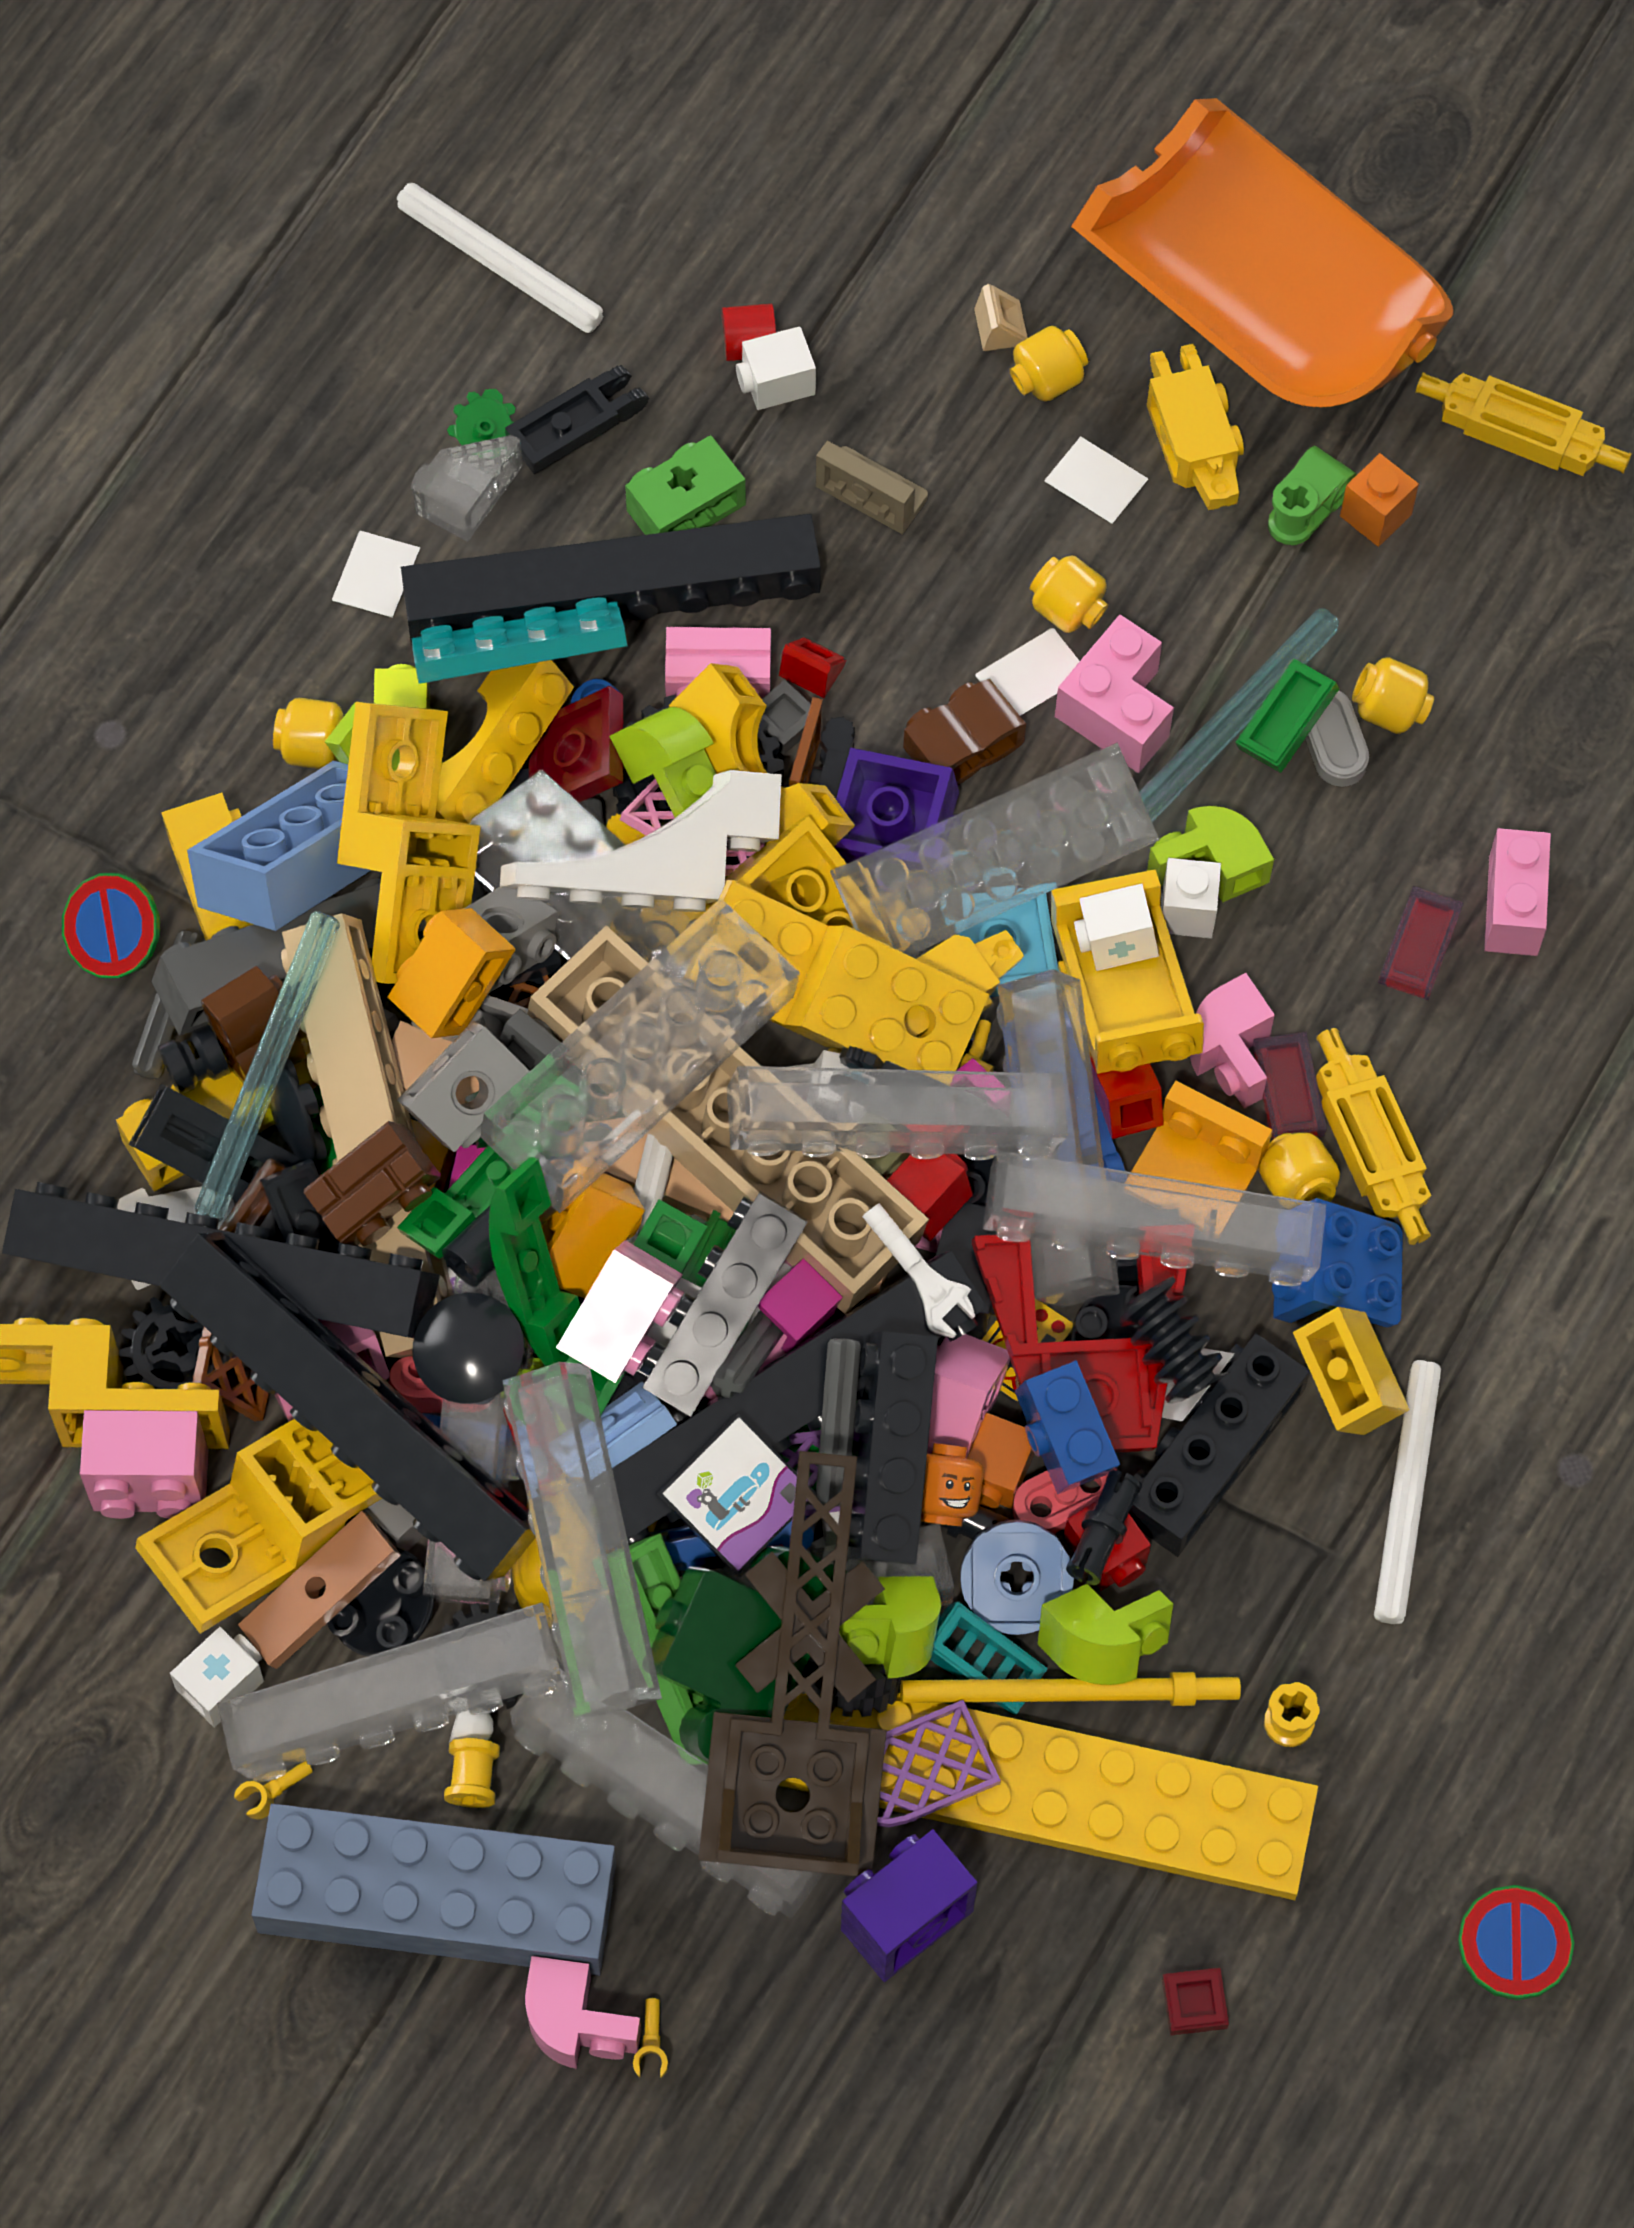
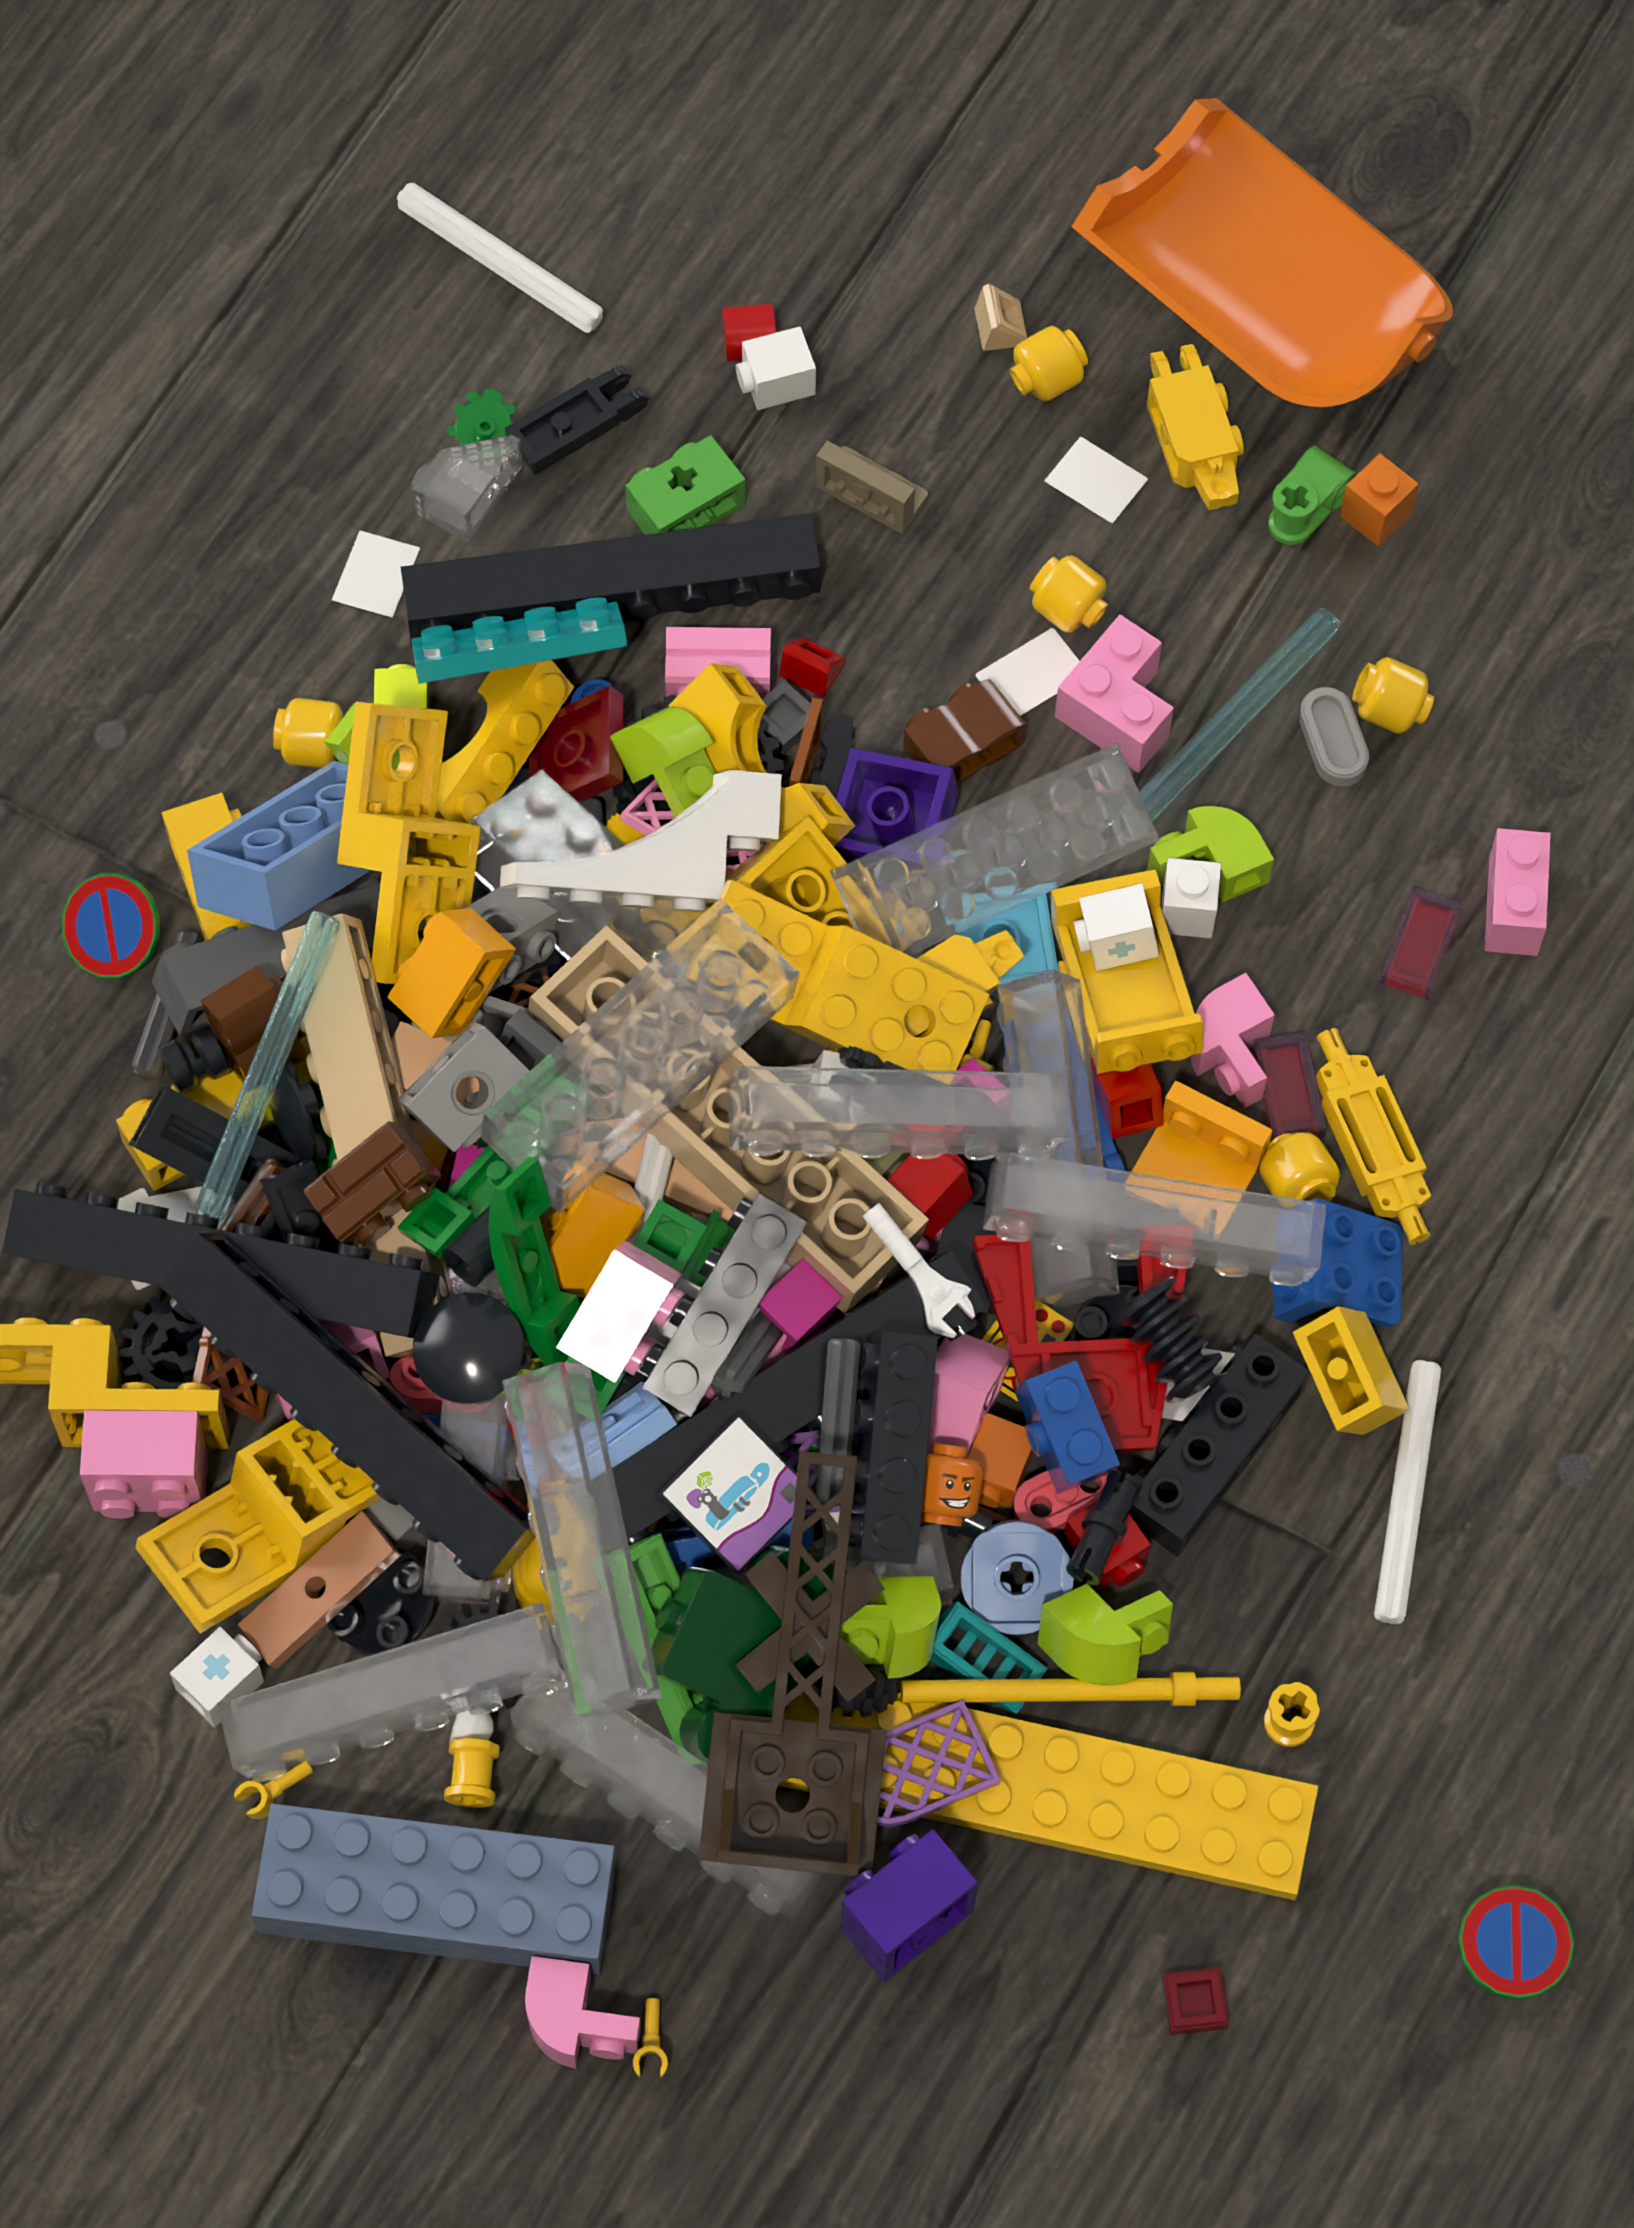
green tile [1235,659,1339,773] -> none
yellow piece [1415,372,1632,476] -> none

